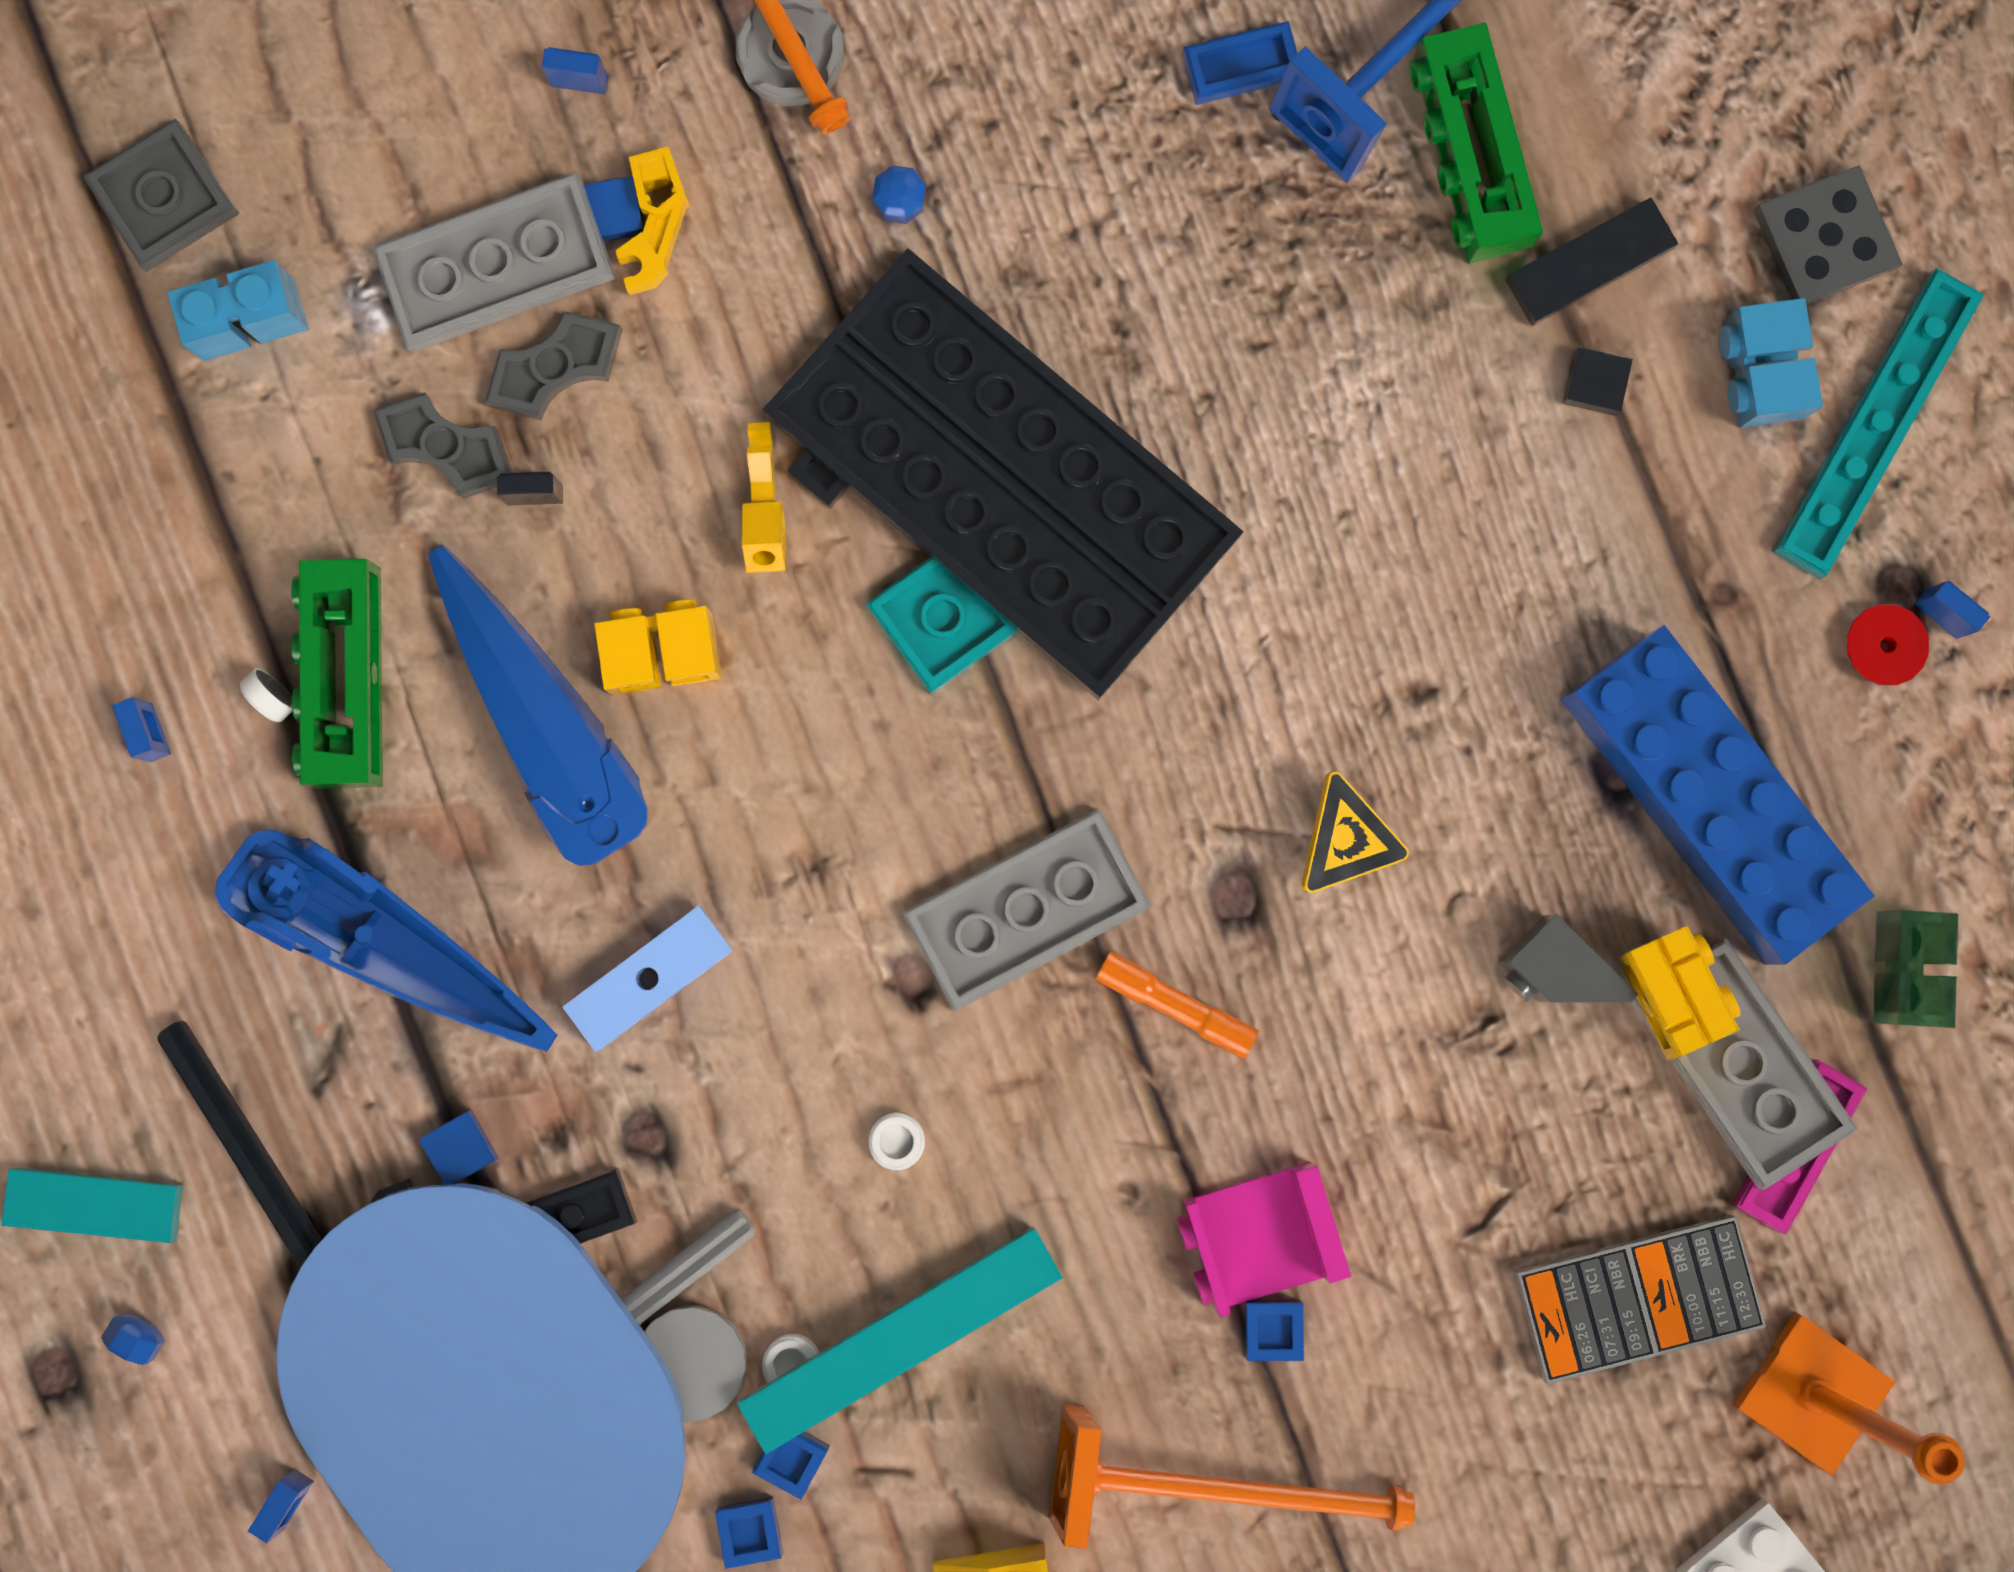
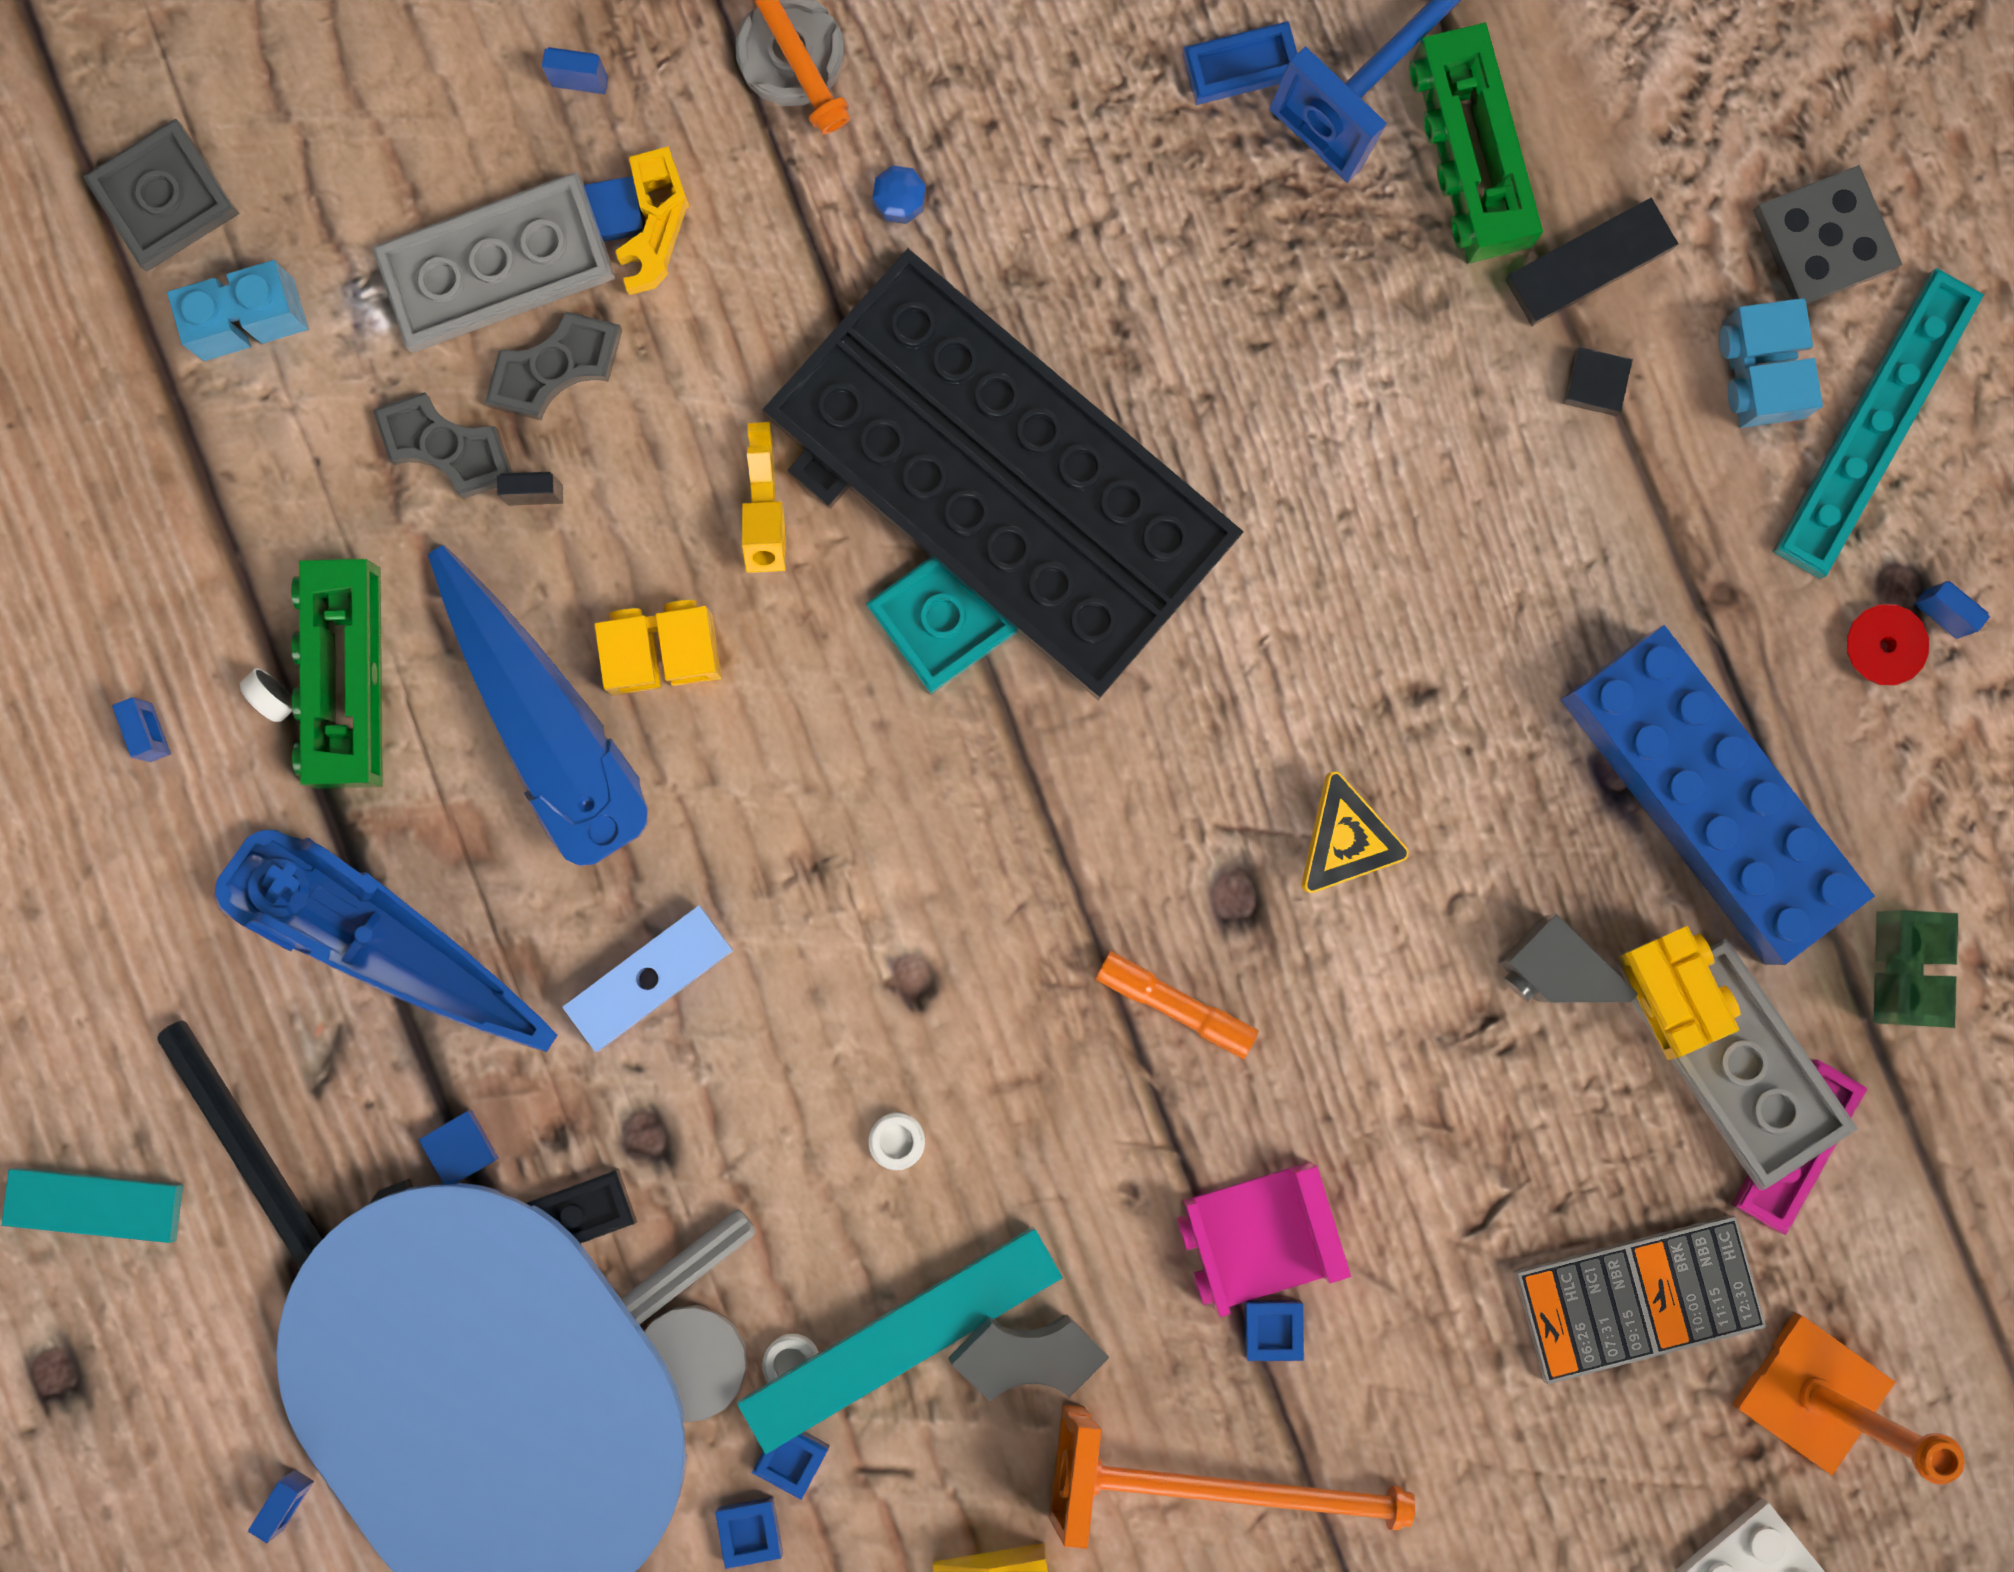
blue tile [101,1314,165,1365] -> none
light grey tile [902,808,1152,1012] -> none
none -> dark grey tile [948,1314,1110,1402]

